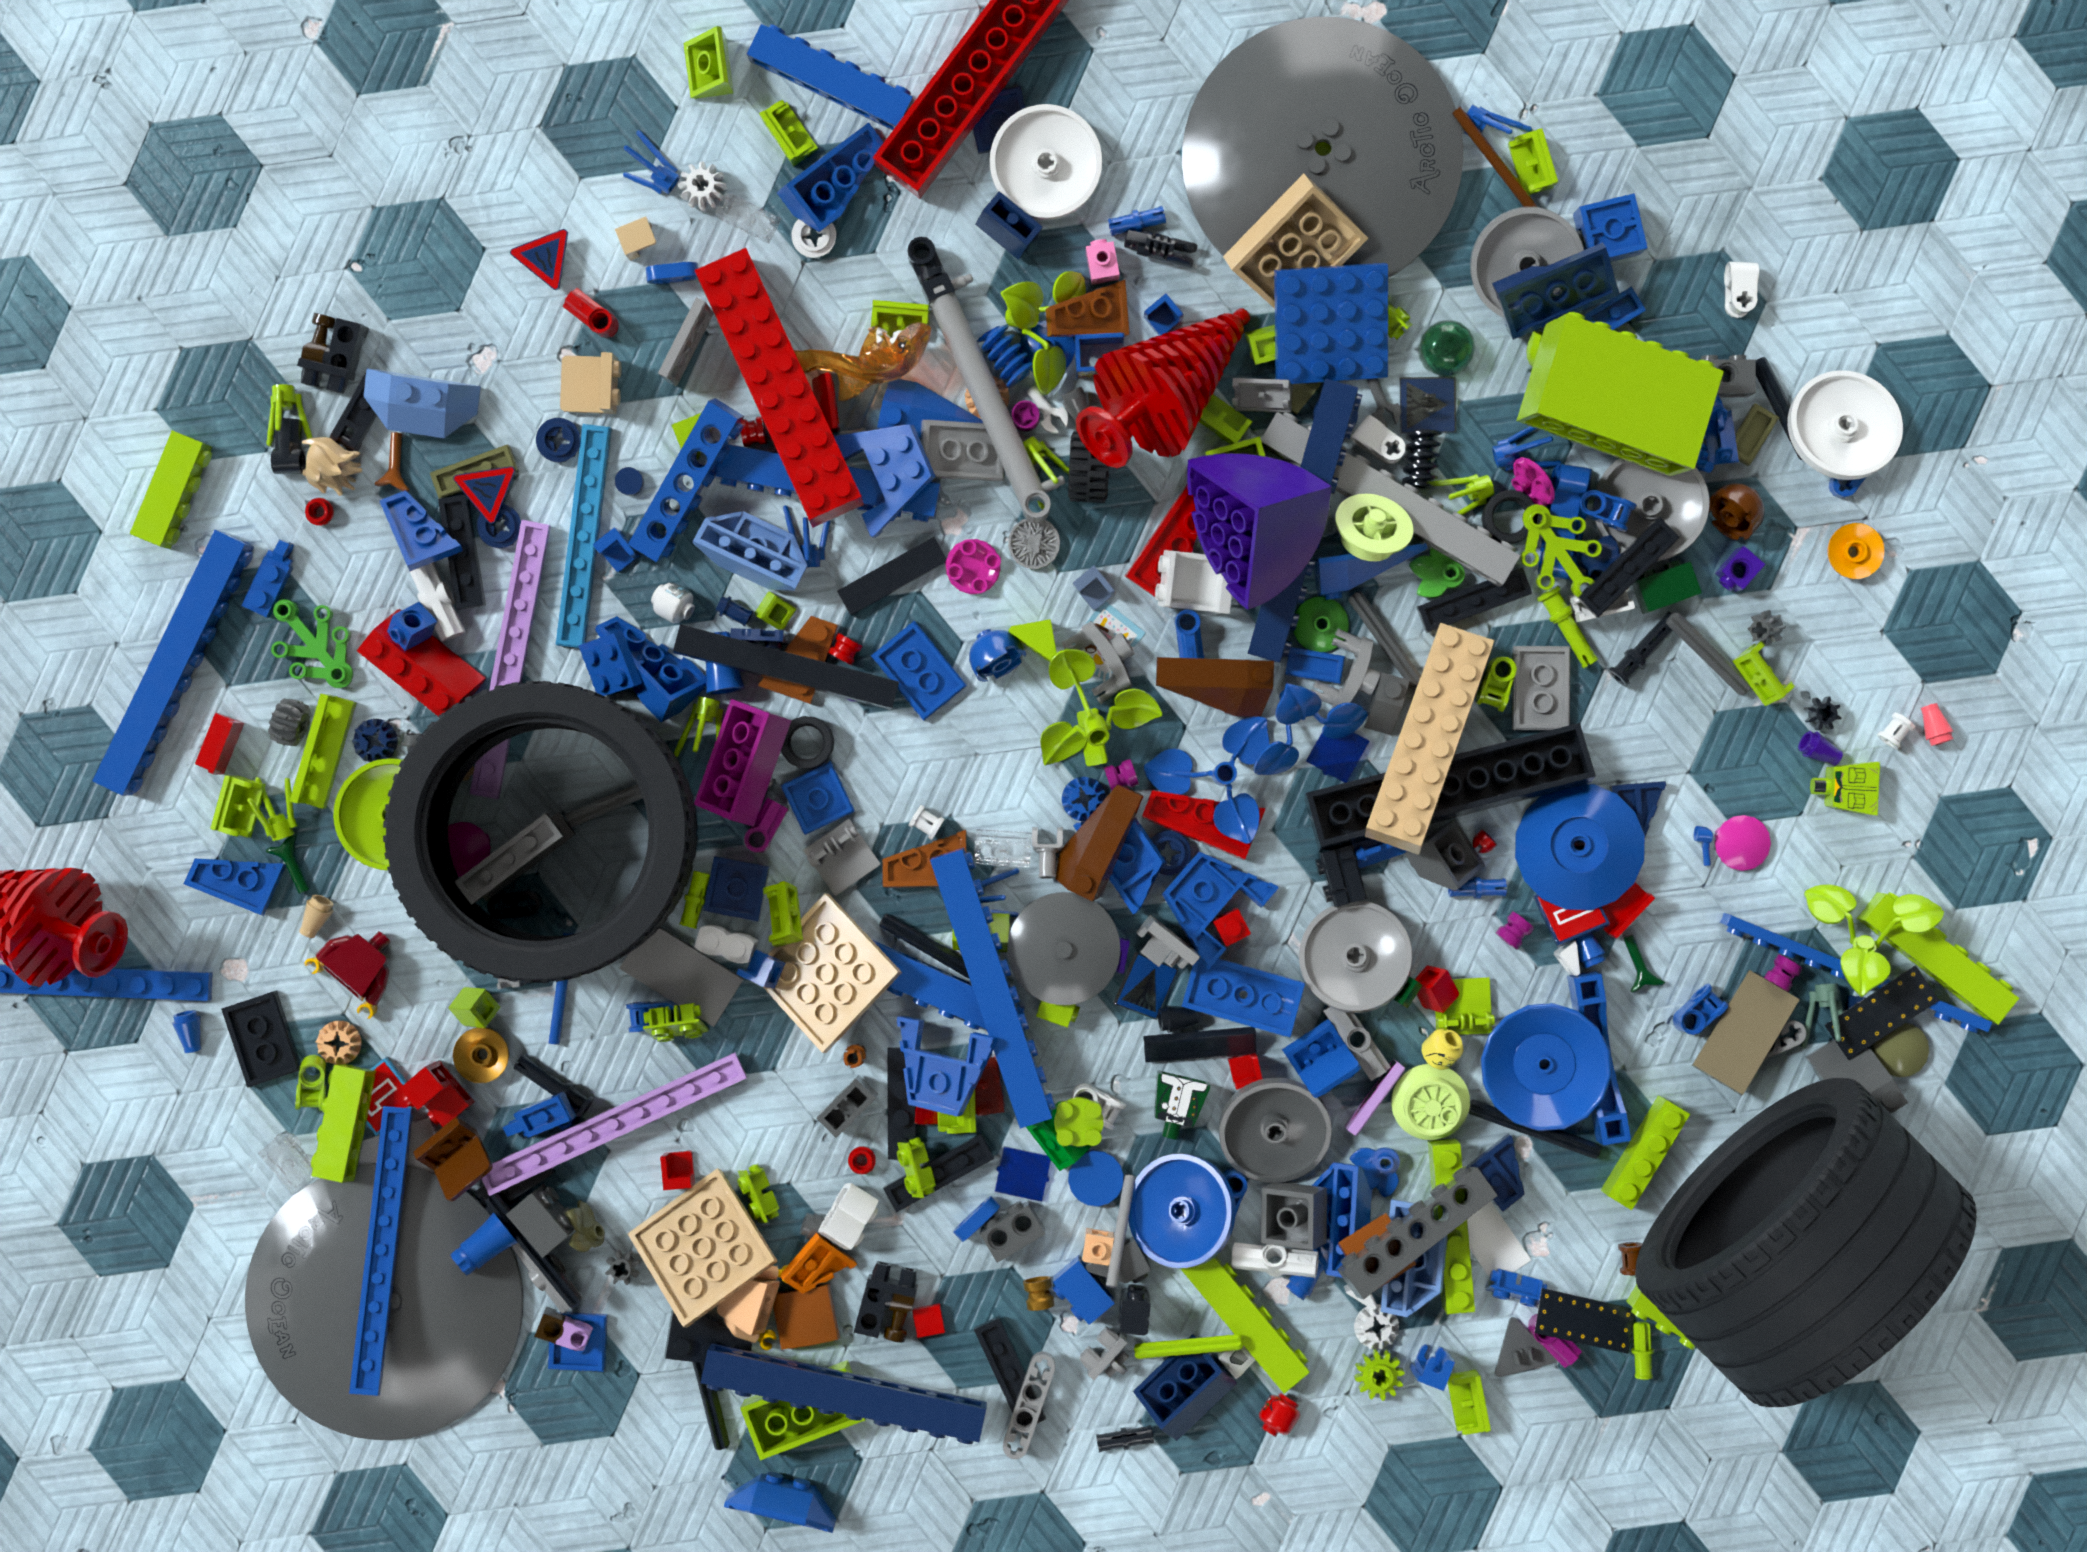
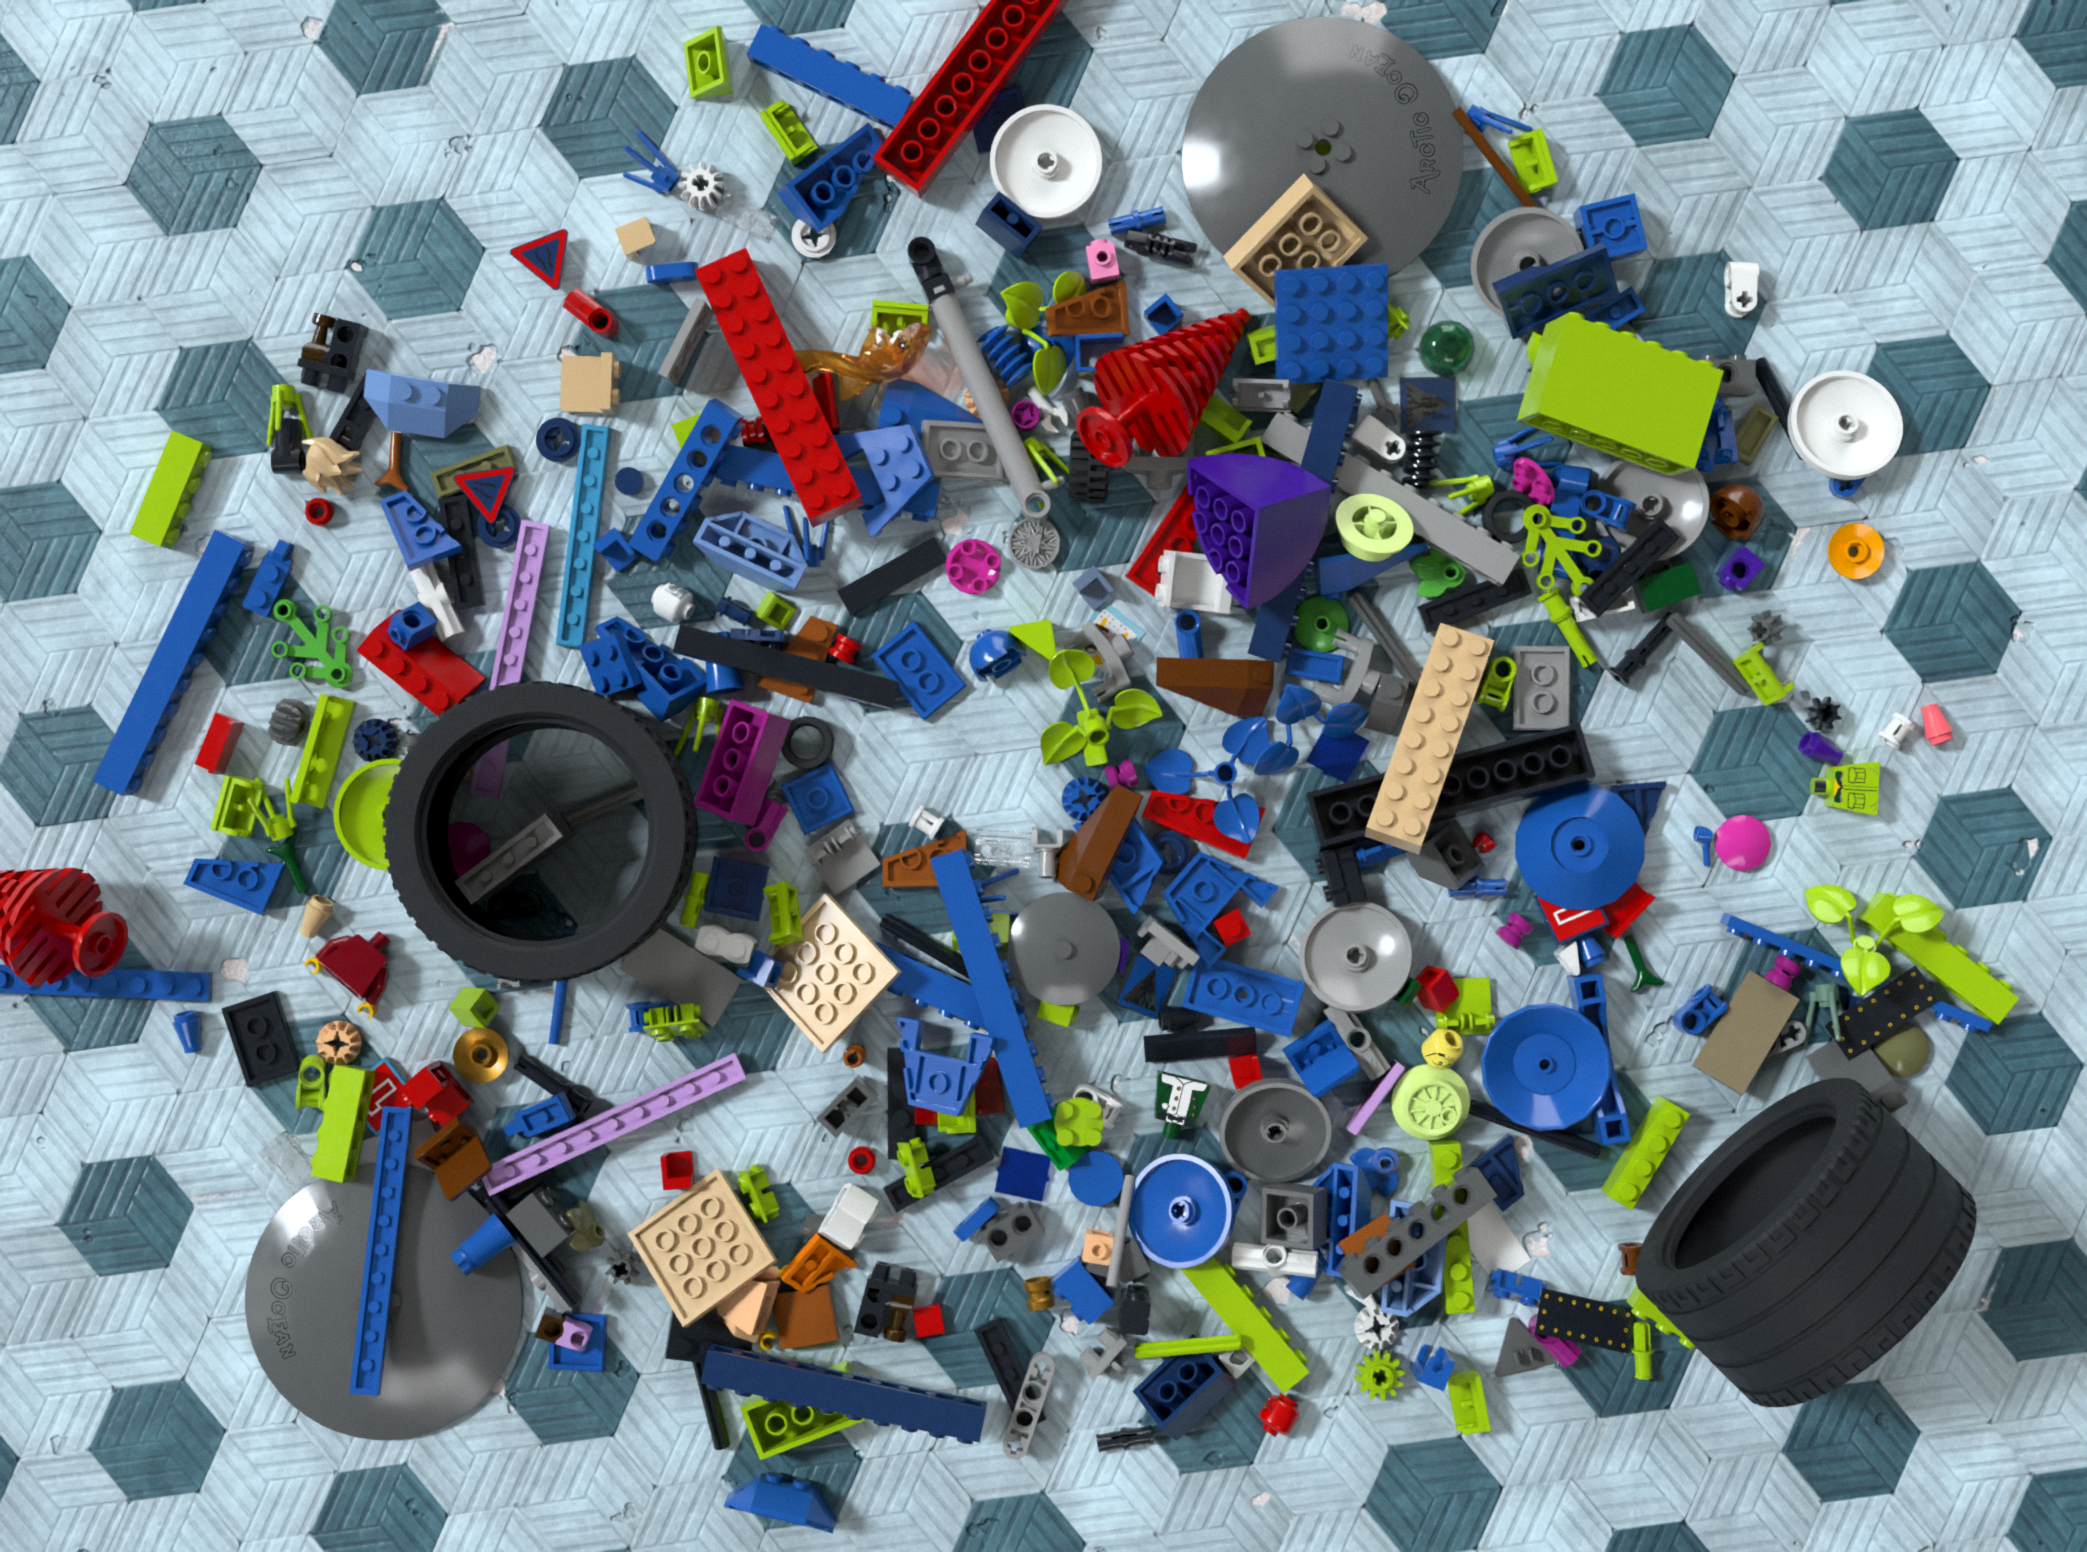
none -> light grey connector [1121,431,1199,490]

